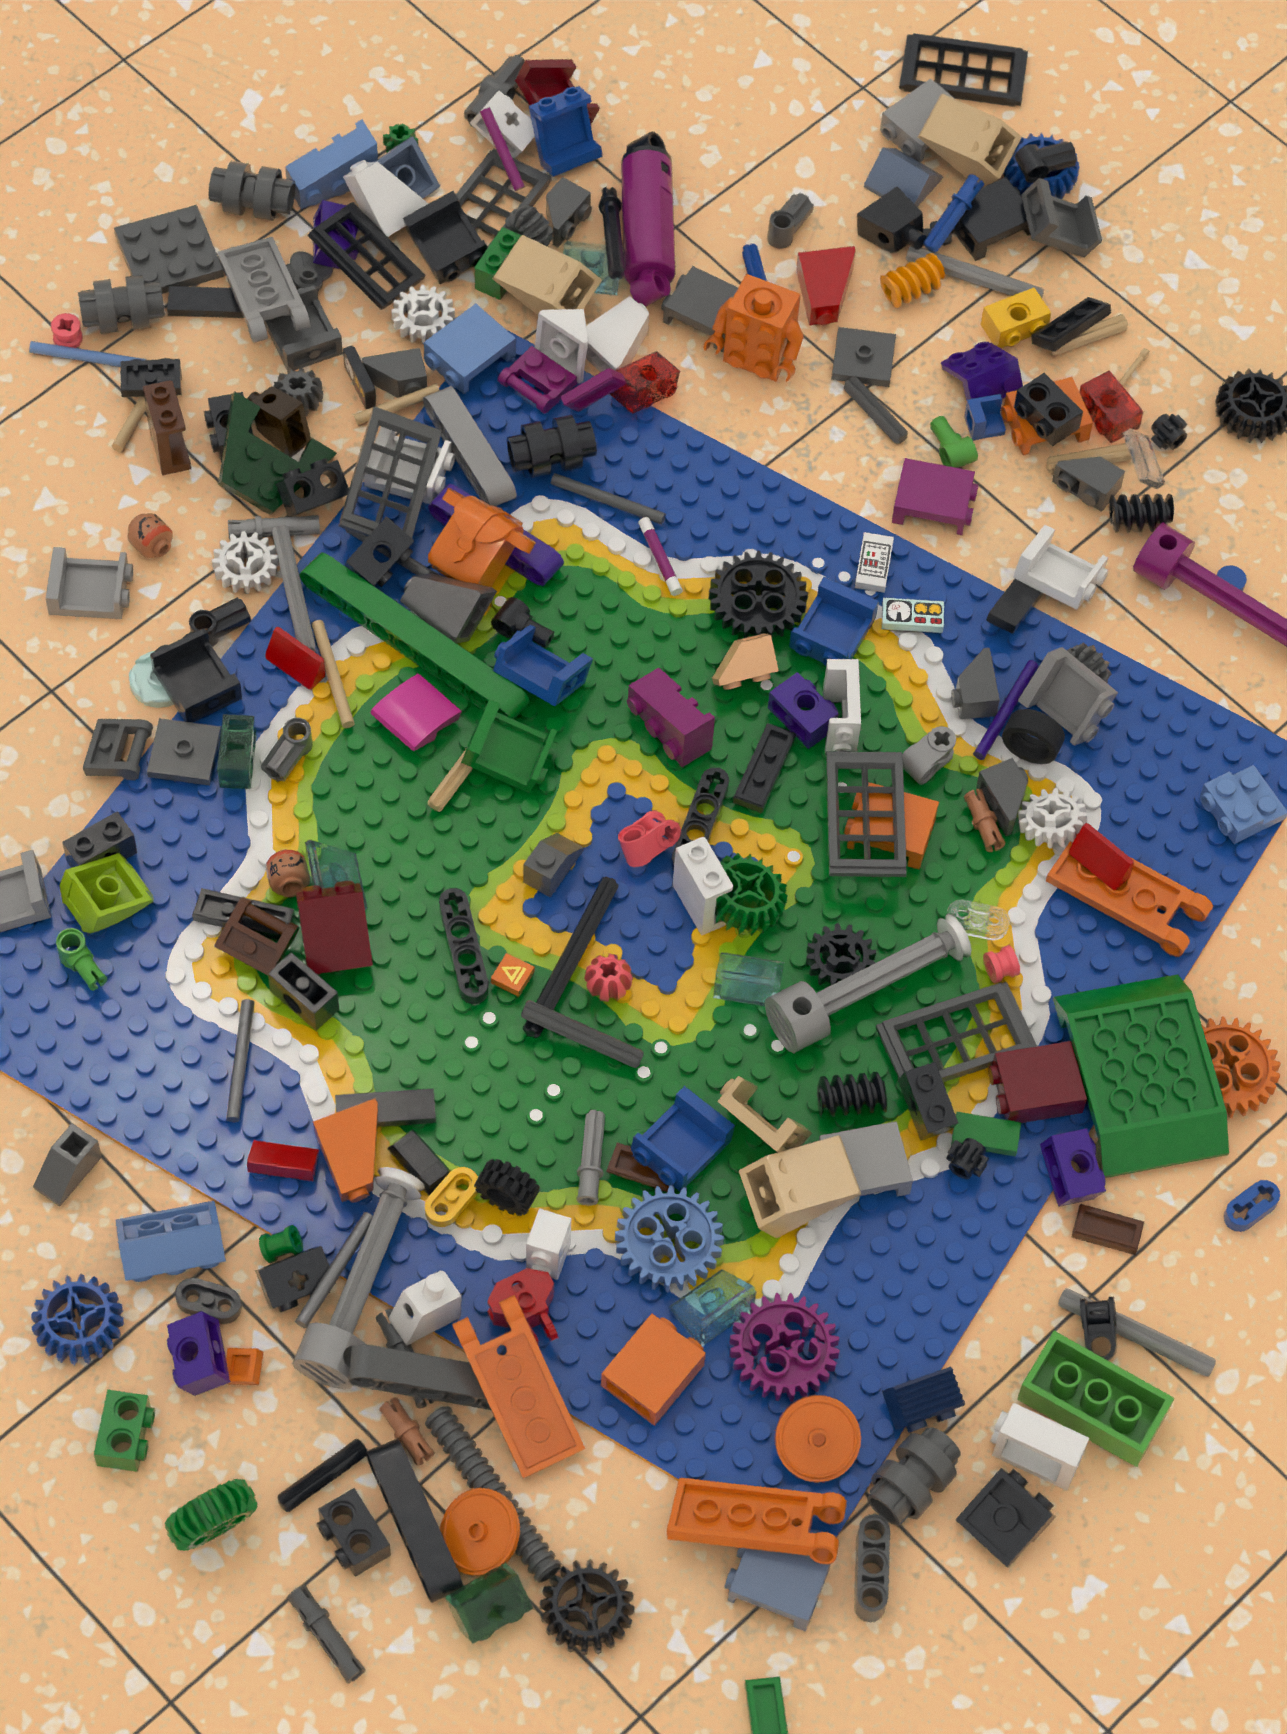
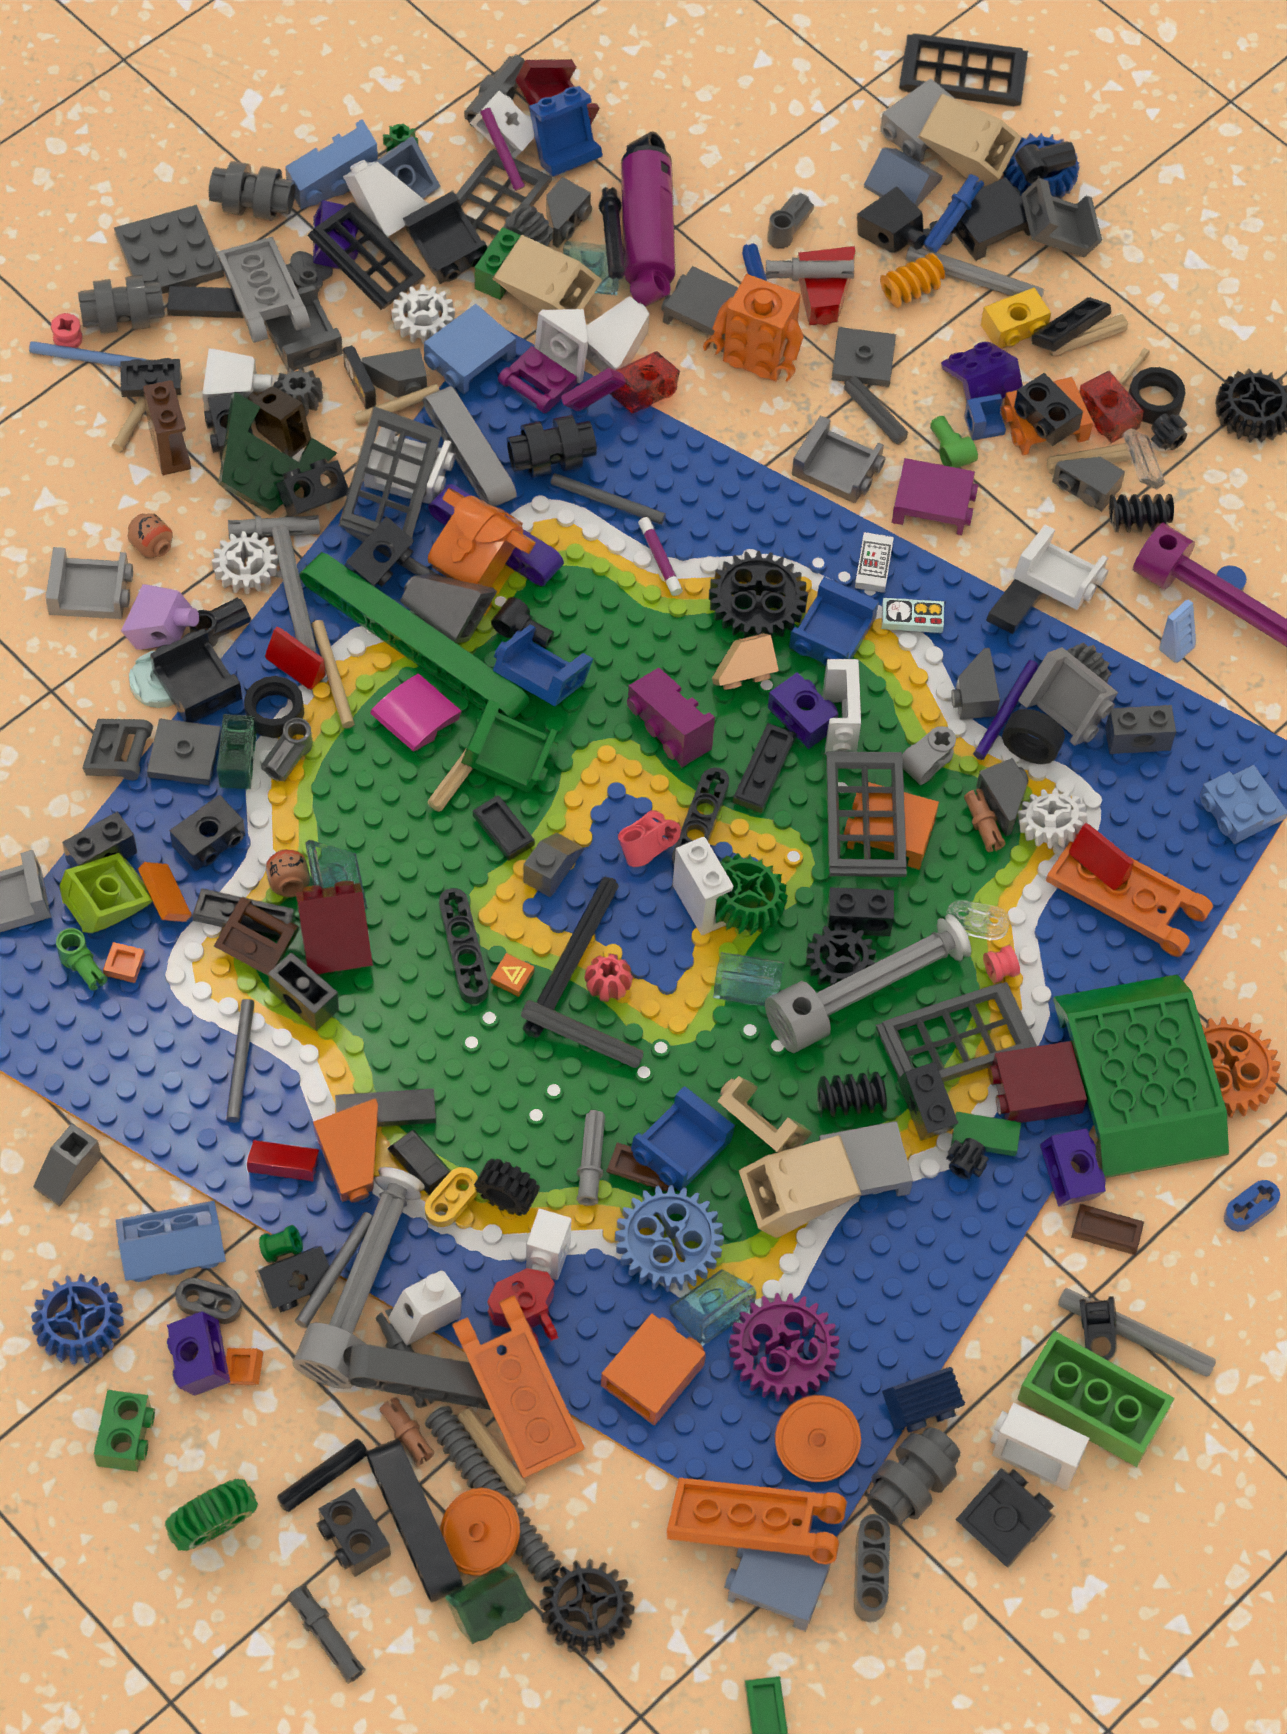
none -> orange plate [103,942,145,983]
none -> lavender torso [121,584,199,650]
none -> orange tile [138,862,192,922]
none -> black brick [169,795,245,871]
none -> white torso [203,348,273,411]
none -> black tyre [244,676,304,738]
none -> tan axle [457,1407,526,1497]
none -> black tile [473,795,535,861]
none -> light grey pin [766,258,854,281]
none -> flat silver panel [792,415,886,504]
none -> black brick [827,887,894,936]
none -> dark grey brick [1105,705,1176,754]
none -> black tyre [1127,367,1186,424]
none -> light blue slope [1159,599,1196,663]

